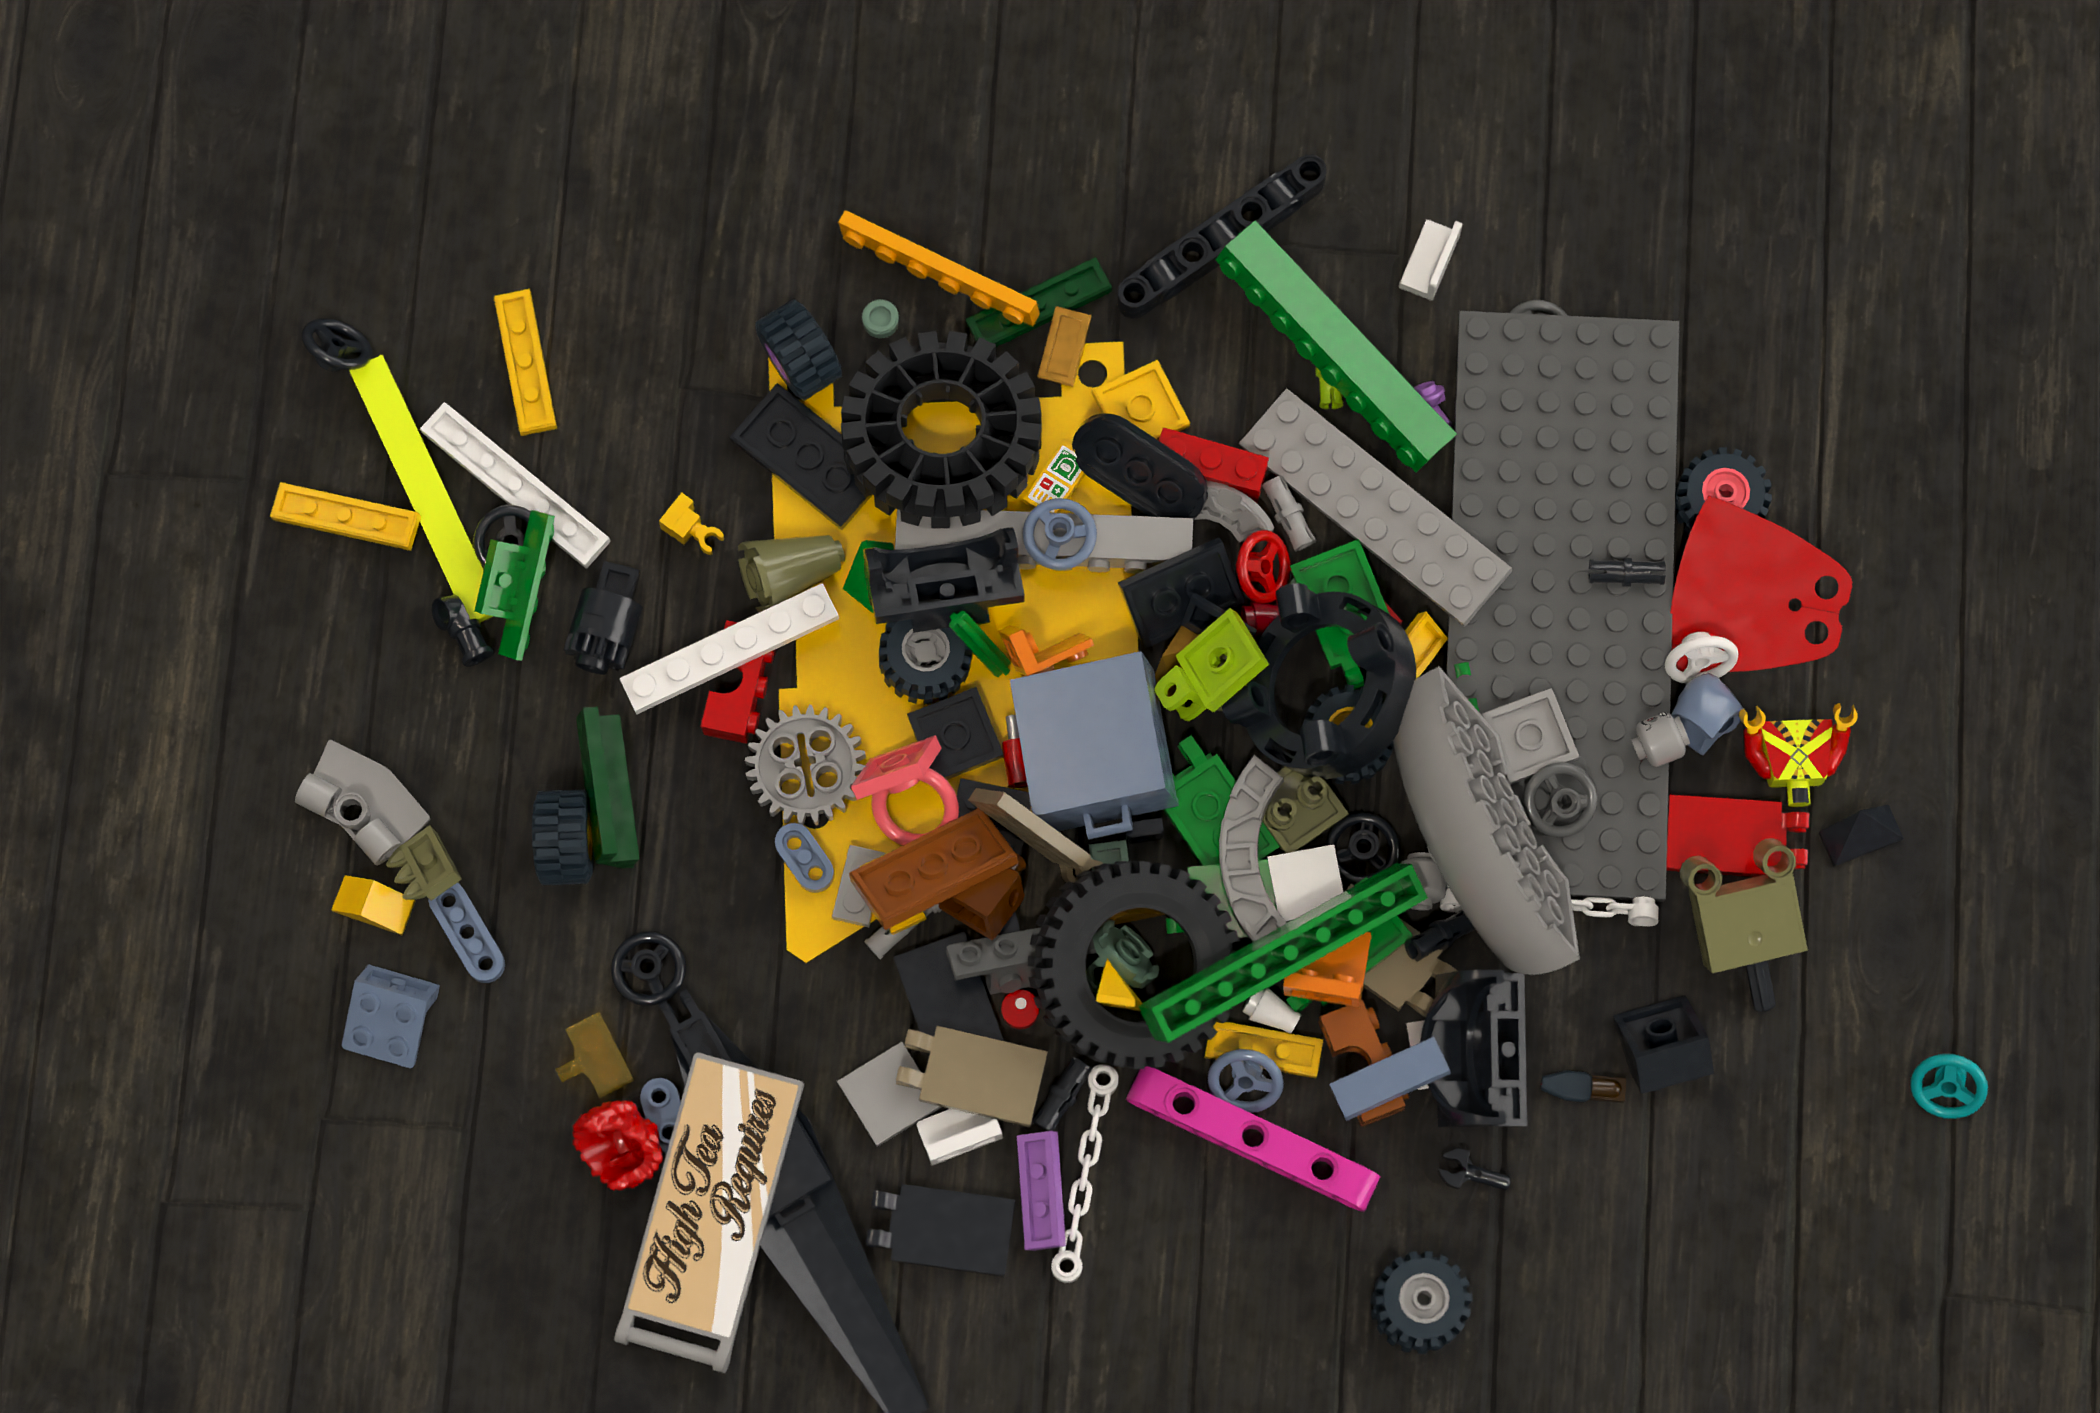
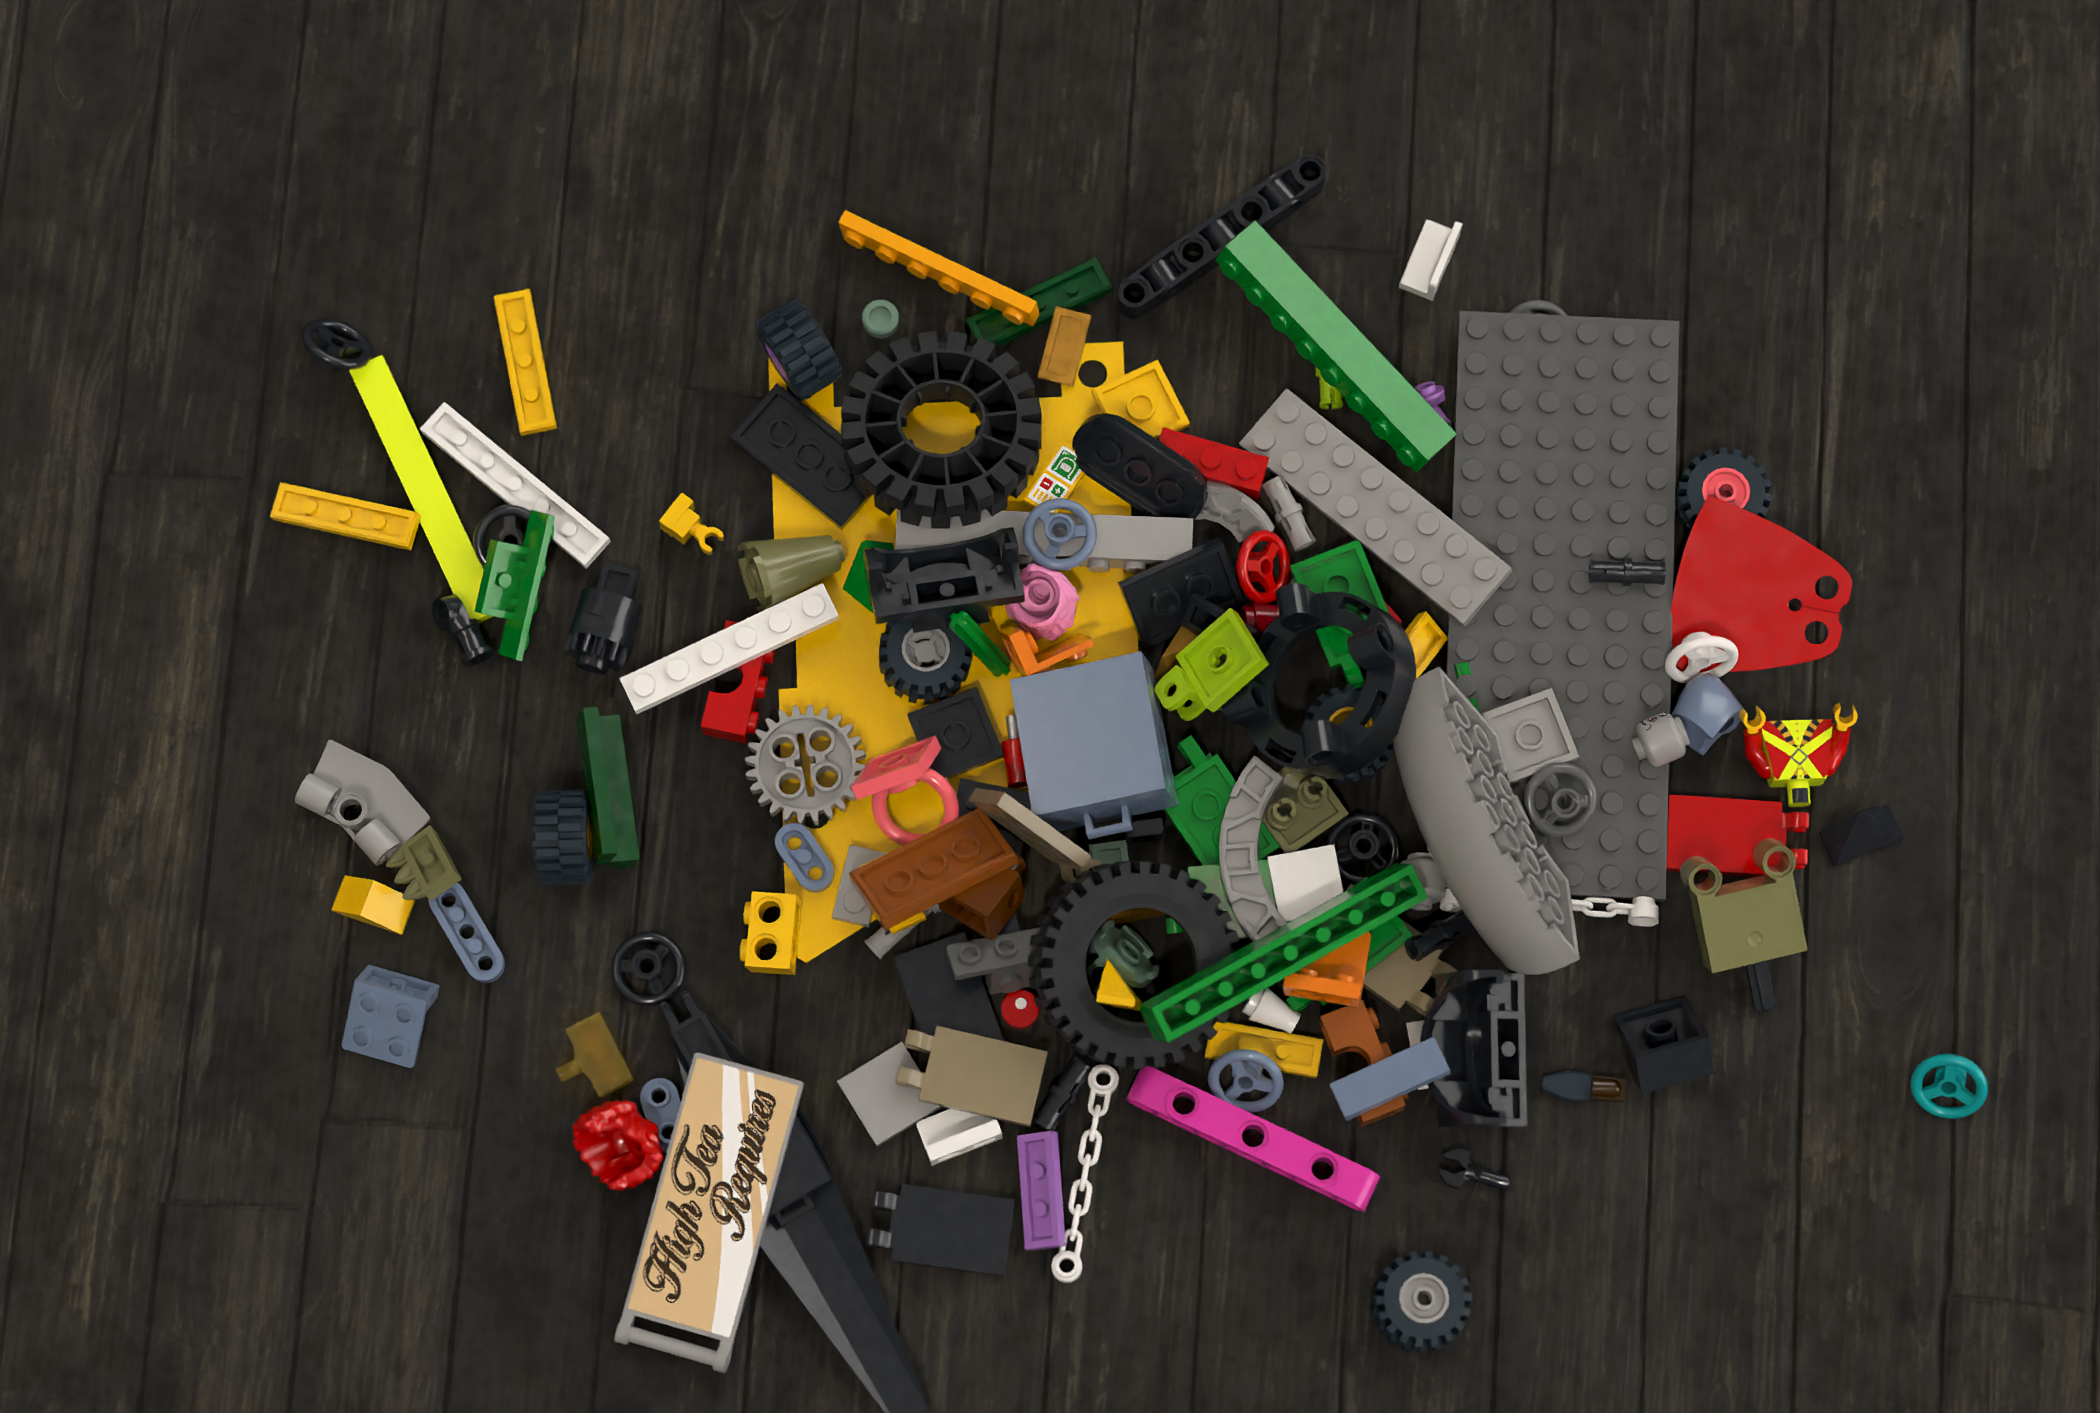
none -> yellow brick [740,892,802,975]
none -> bright pink hair [1005,562,1080,641]

